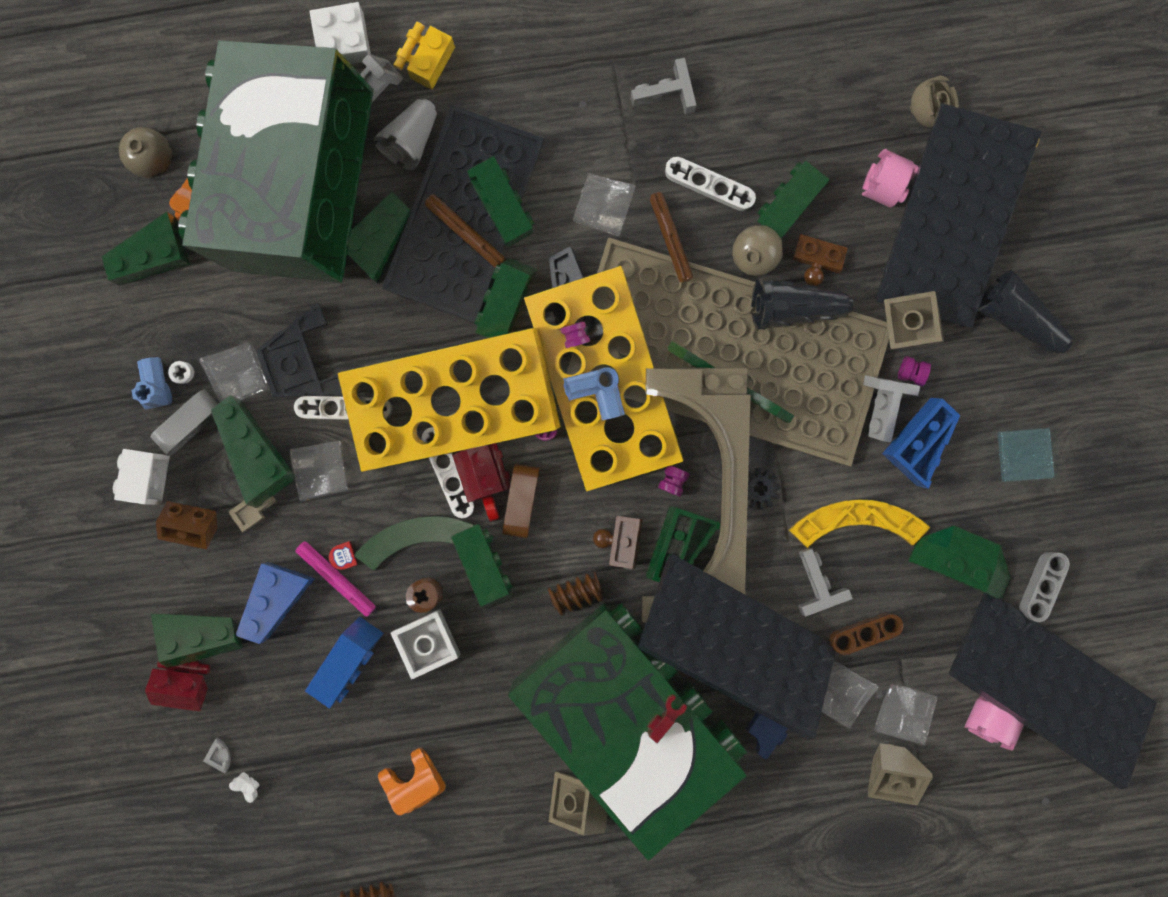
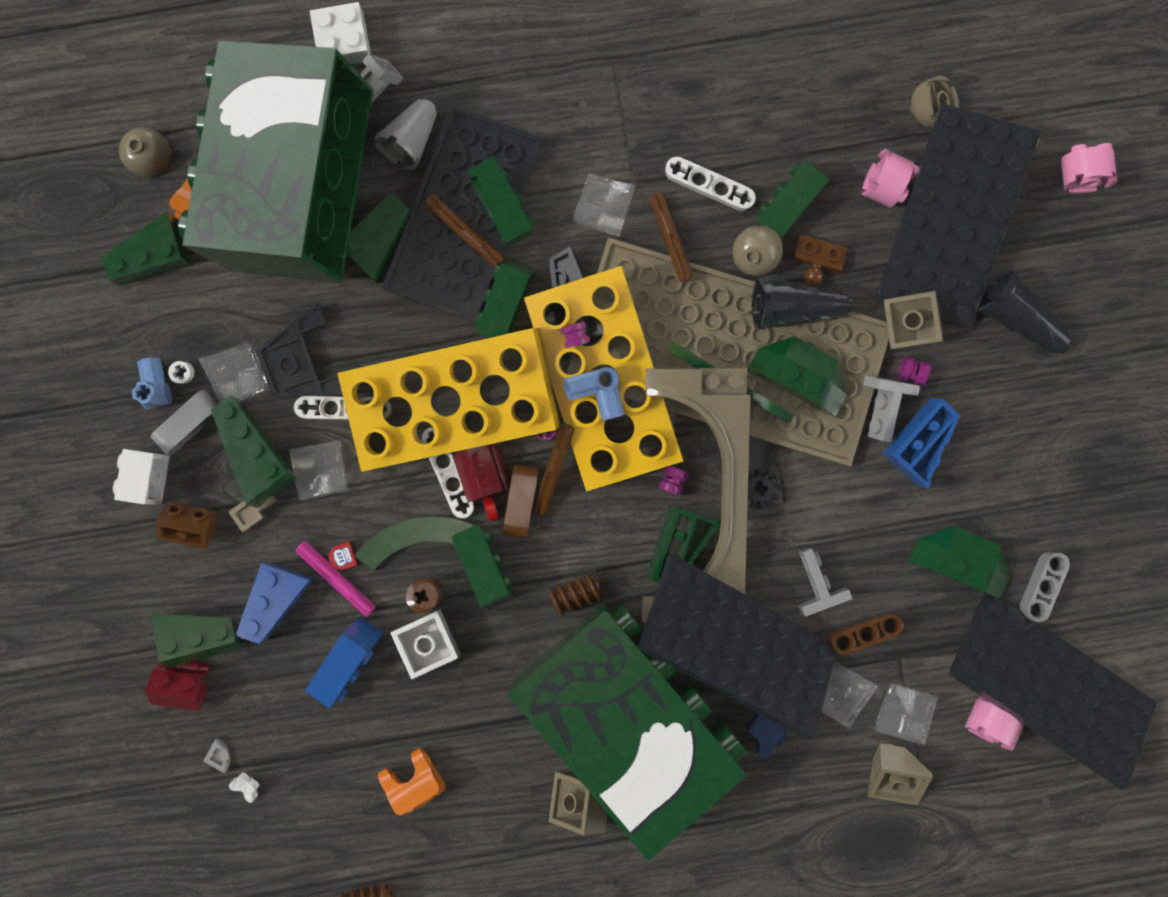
yellow brick [393,22,455,90] -> none
plate [593,516,643,569] -> none
light grey bracket [631,58,696,115] -> none
dark red plate [647,694,687,744] -> none
yellow tile [788,500,930,548] -> none
clear light blue tile [998,428,1054,482] -> none
none -> reddish brown axle [533,423,574,515]
none -> dark green wedge [747,337,847,417]
none -> bright pink brick [1061,143,1117,193]

